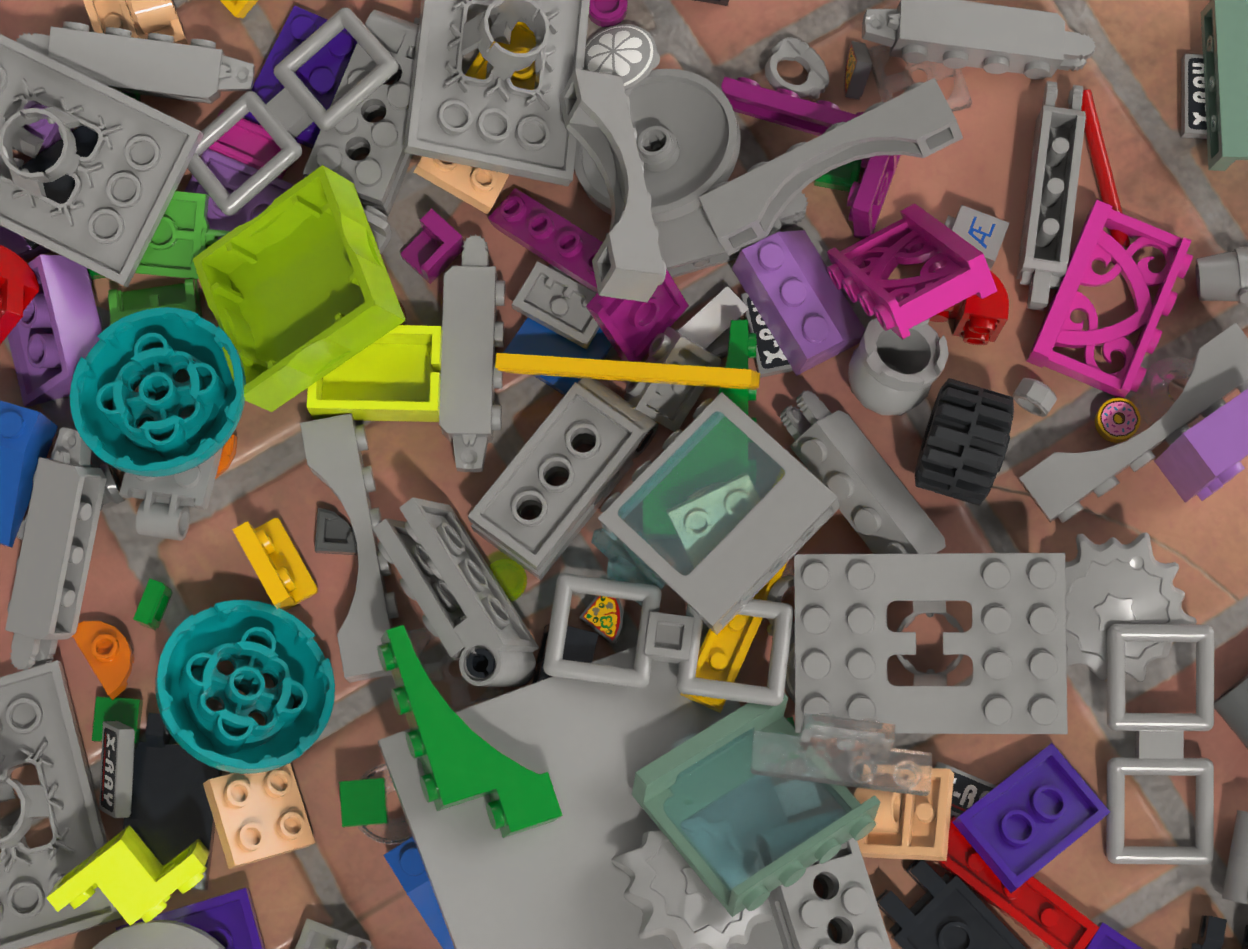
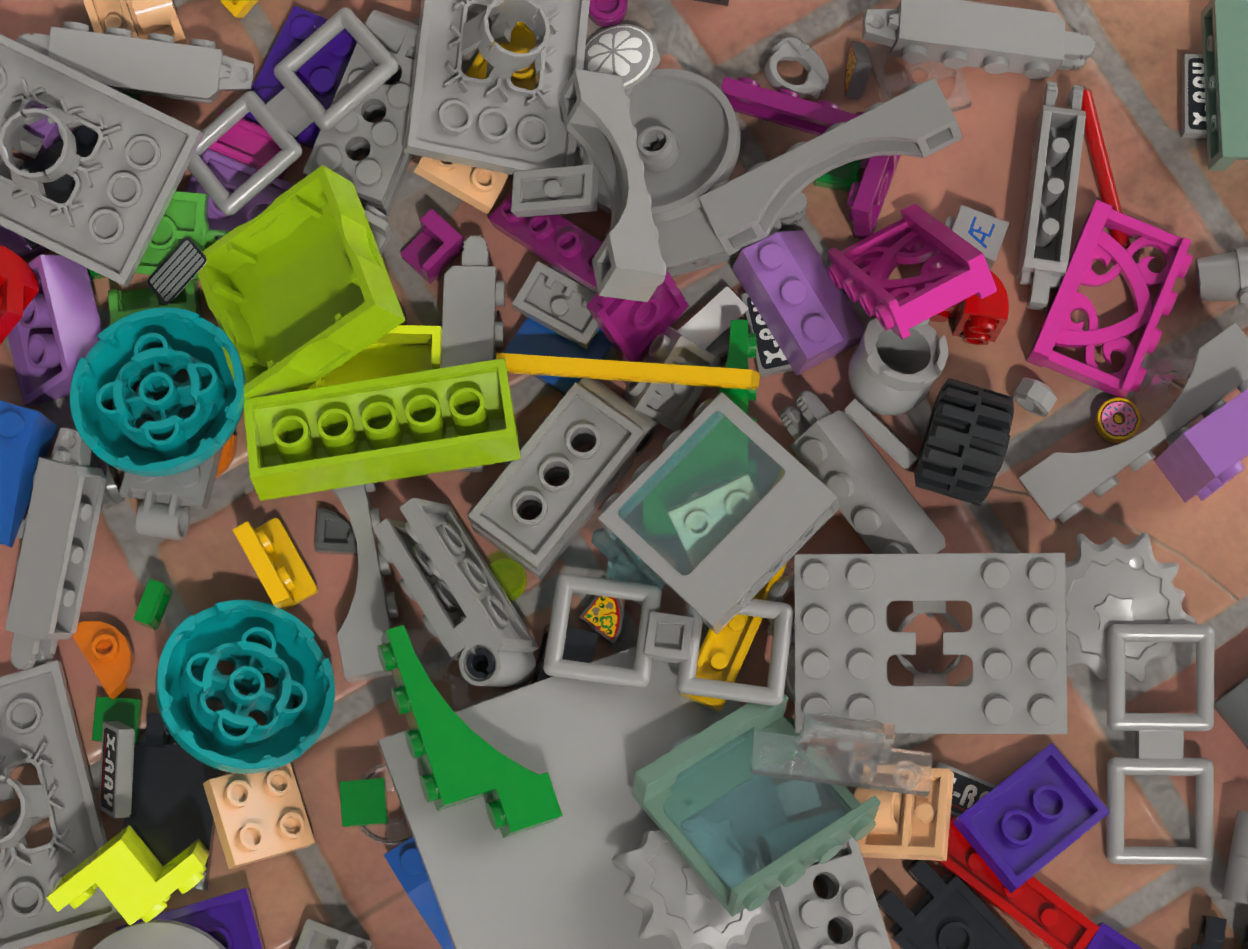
none -> sticker [147,237,207,305]
none -> lime slope [243,358,521,501]
none -> light grey plate [511,164,599,218]
none -> light grey tile [845,398,919,469]

